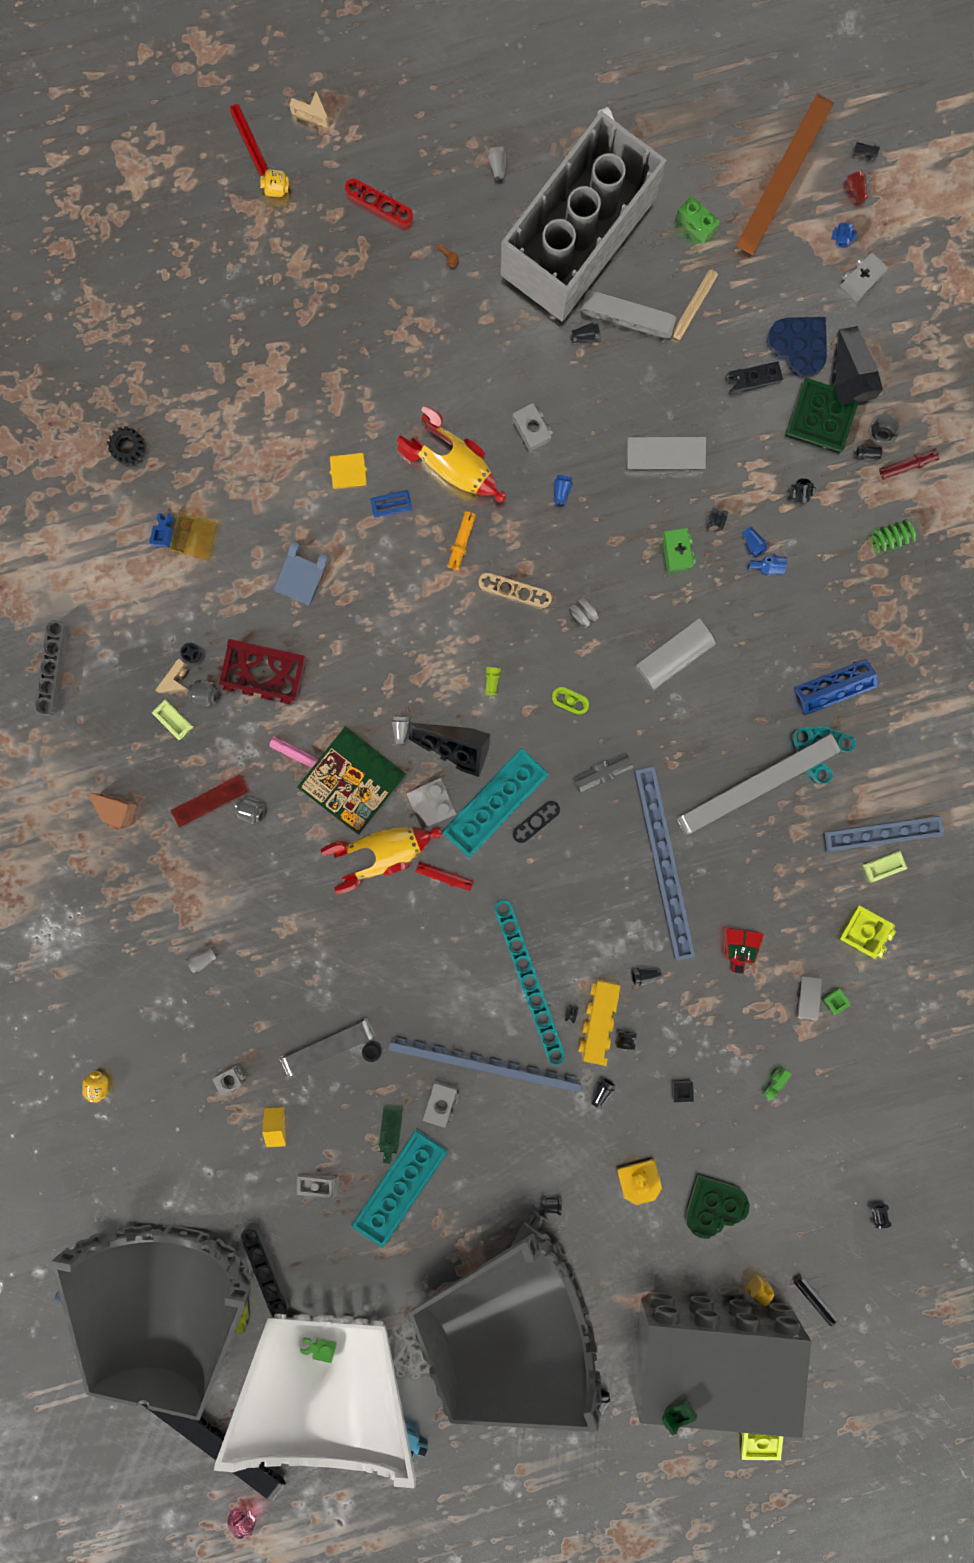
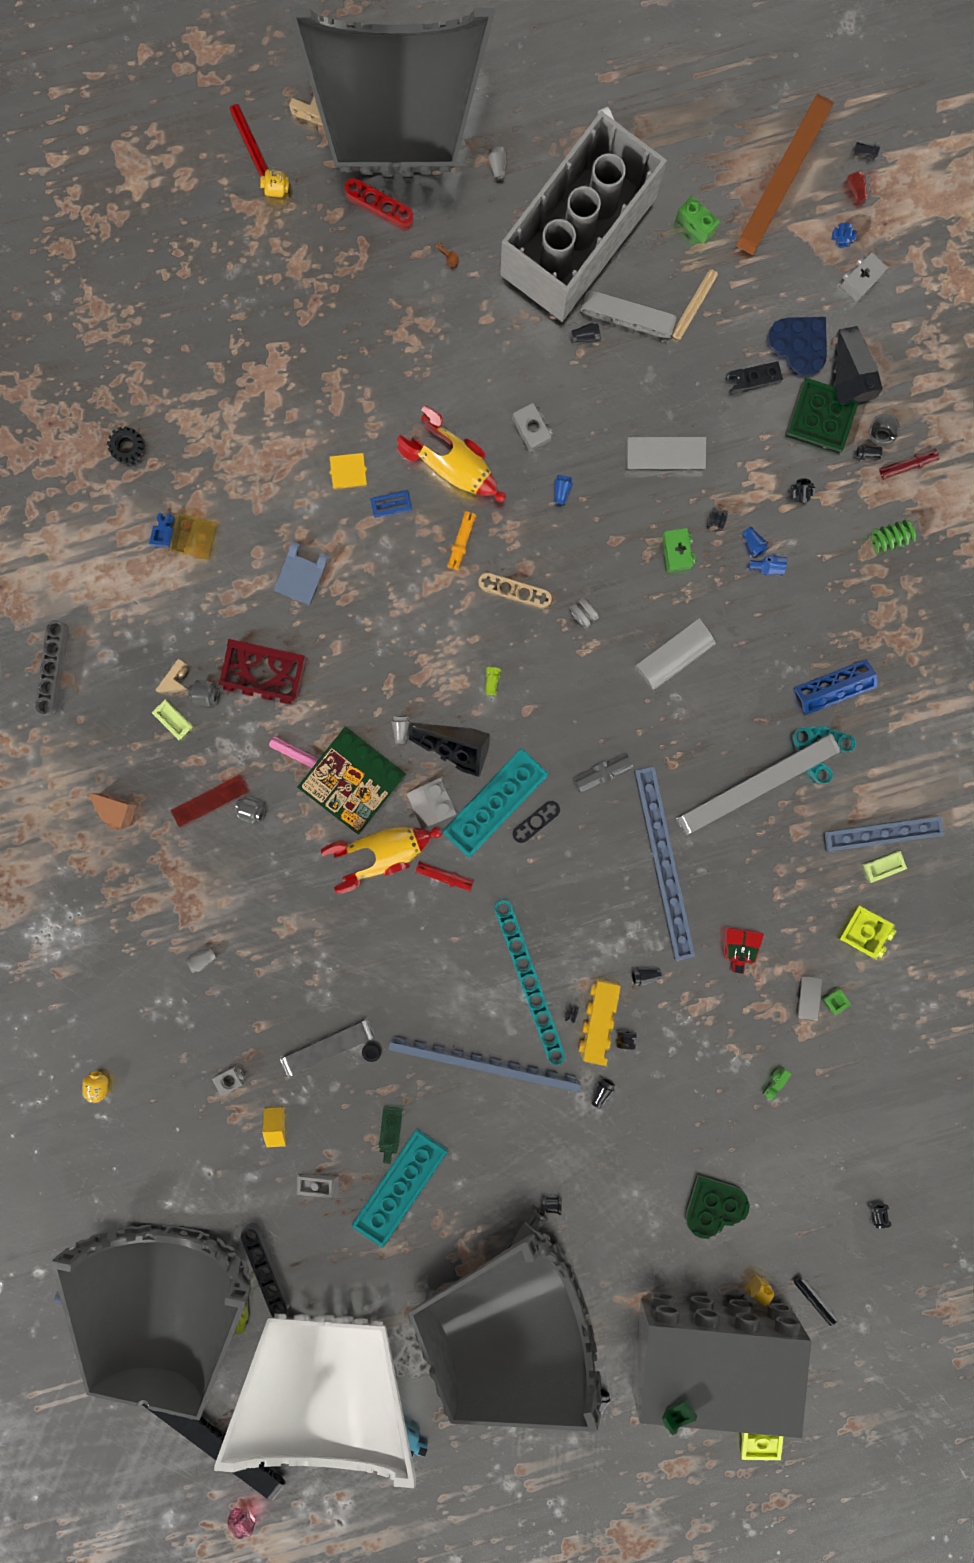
black wheel [180,643,203,663] -> none
bright green plate [300,1338,337,1363] -> none
light grey brick [423,1080,460,1128] -> none
lime plate [552,687,589,715] -> none
yellow piece [617,1159,662,1205] -> none
black plate [673,1081,694,1103] -> none
none -> dark grey cone [290,8,495,177]

